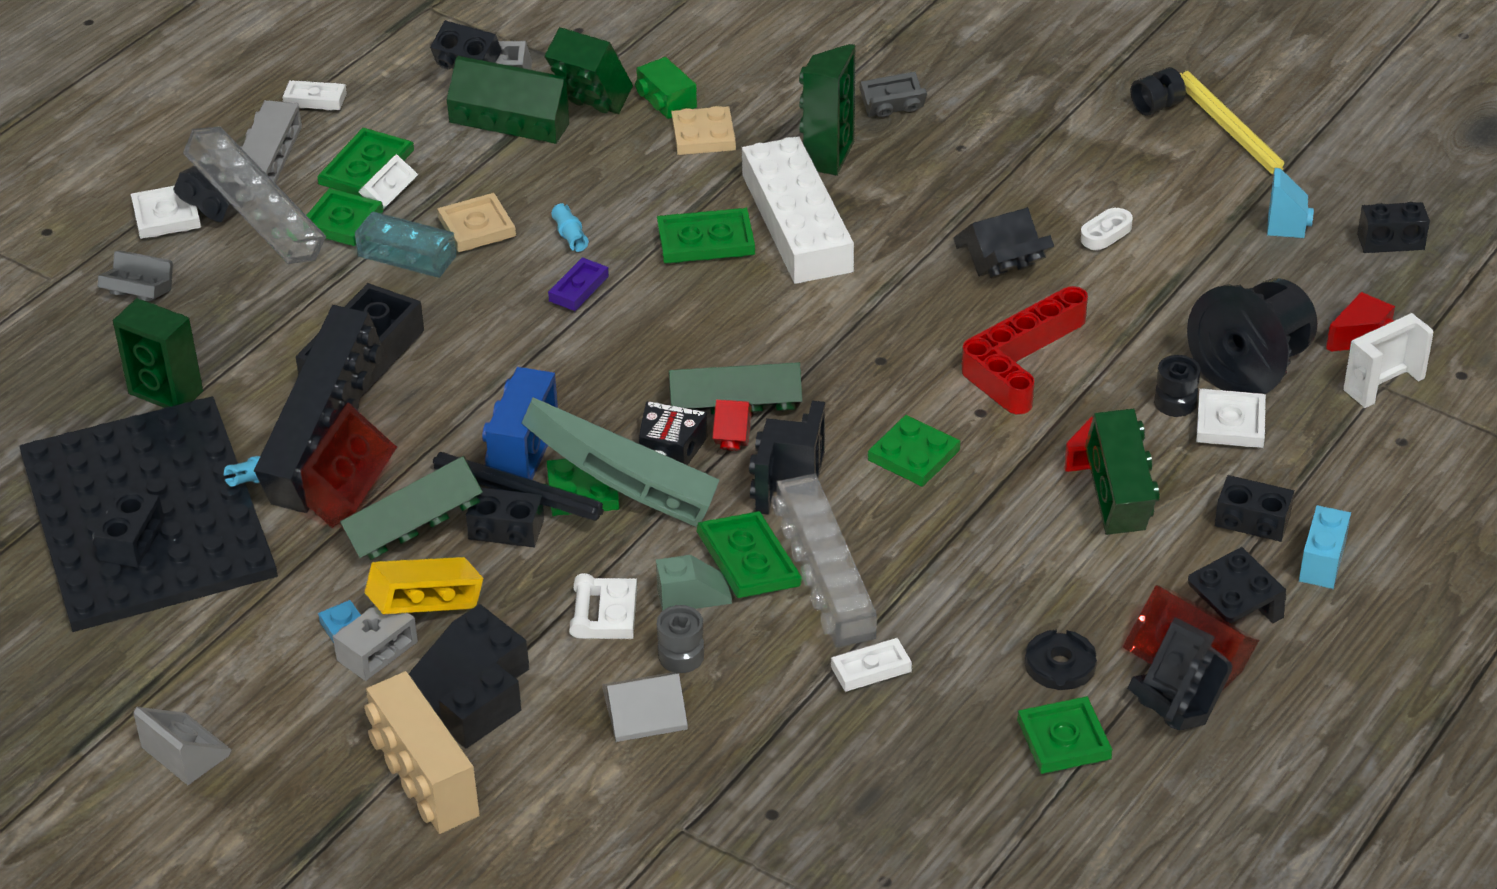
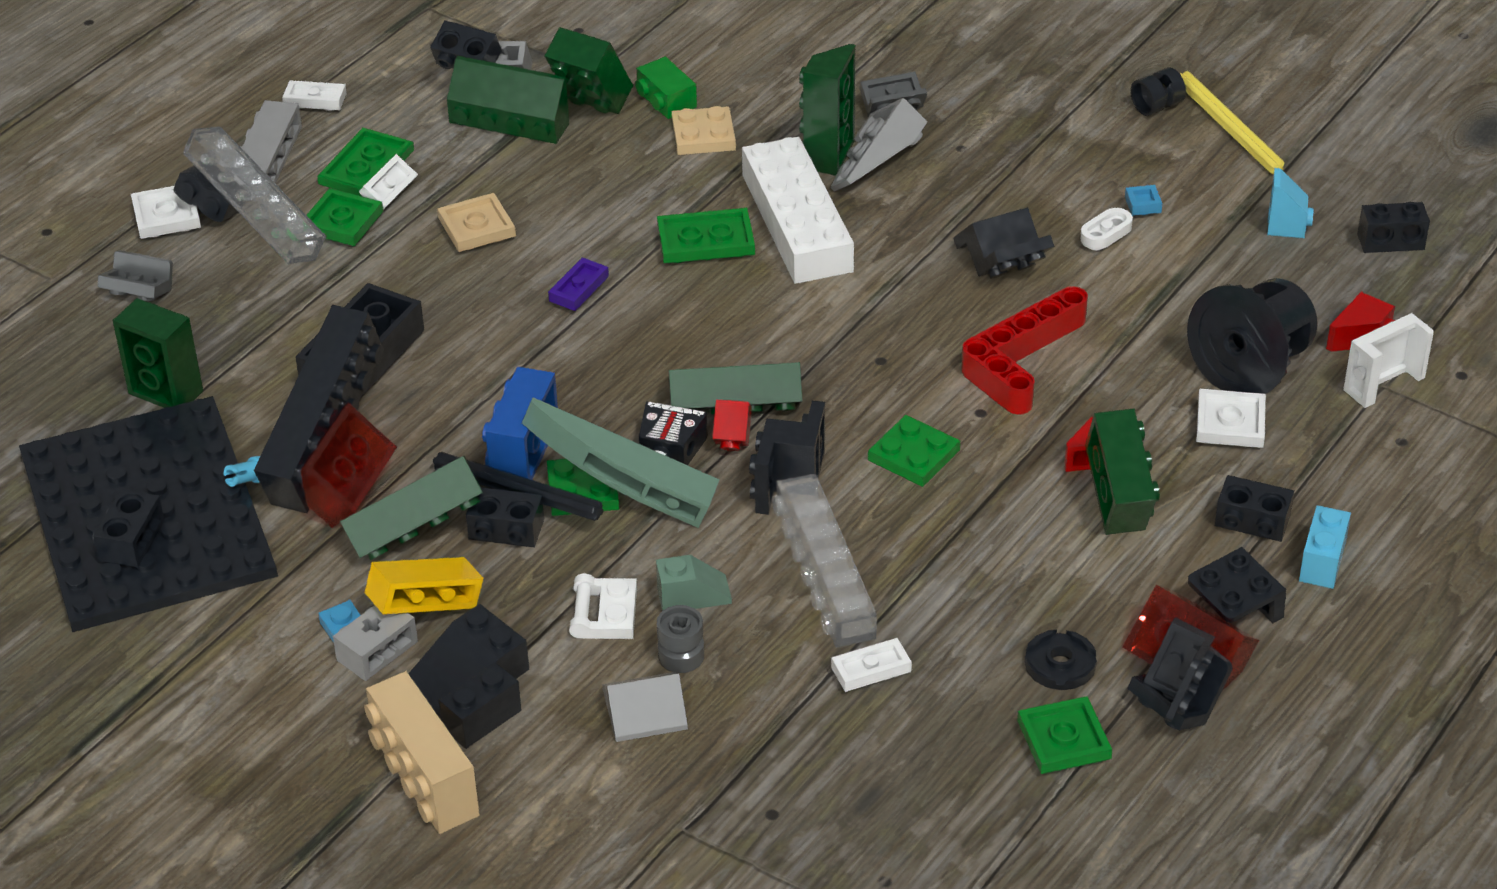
light grey slope [133,707,232,785] -> none
clear light blue brick [355,211,456,278] -> none
medium azure pin [551,203,589,252] -> none
green tile [696,511,802,598] -> none
black wheel [1154,355,1201,417] -> none
none -> light grey wedge [830,98,927,192]
none -> dark azure plate [1125,185,1162,216]

